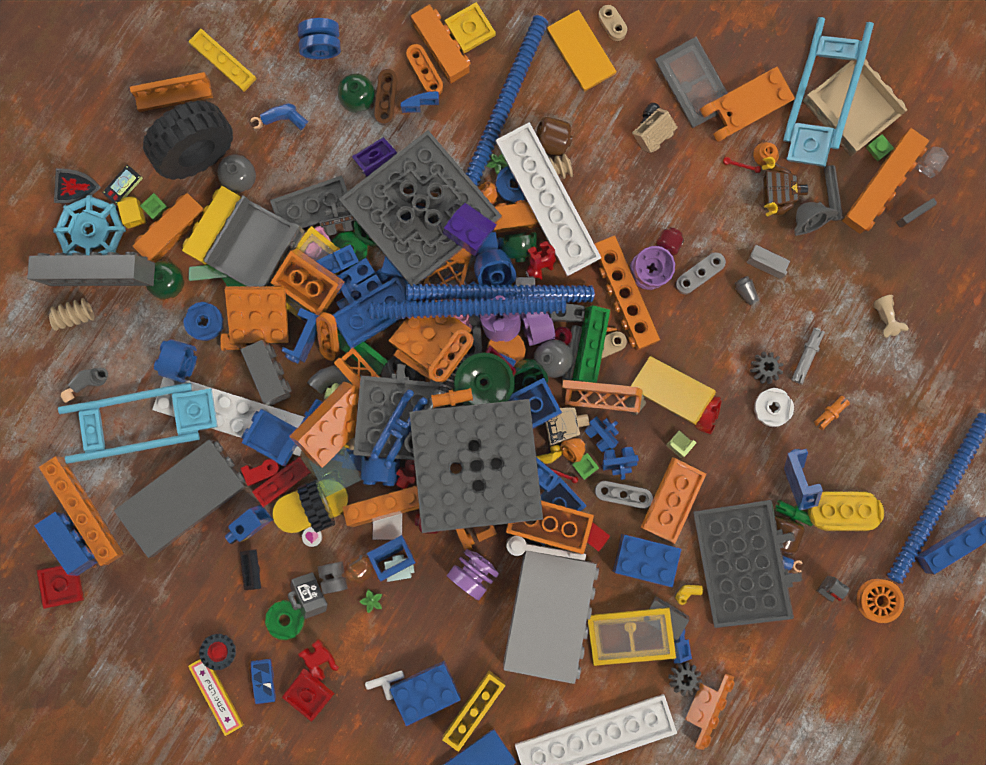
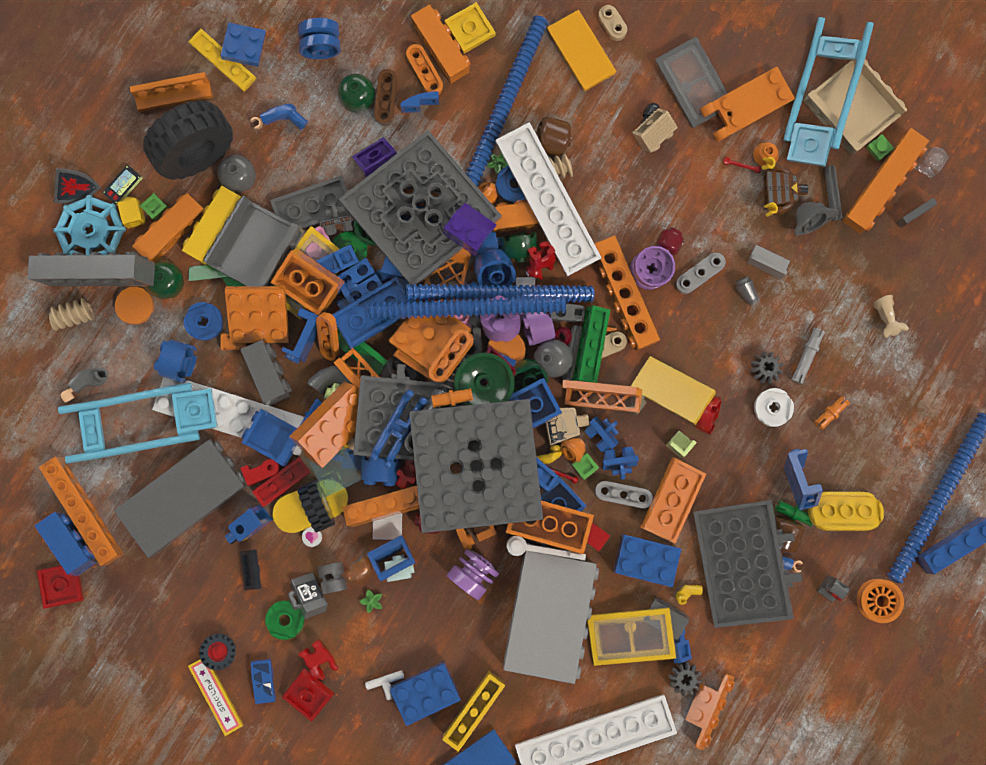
none -> orange tile [115,287,154,325]
none -> blue plate [221,23,266,67]

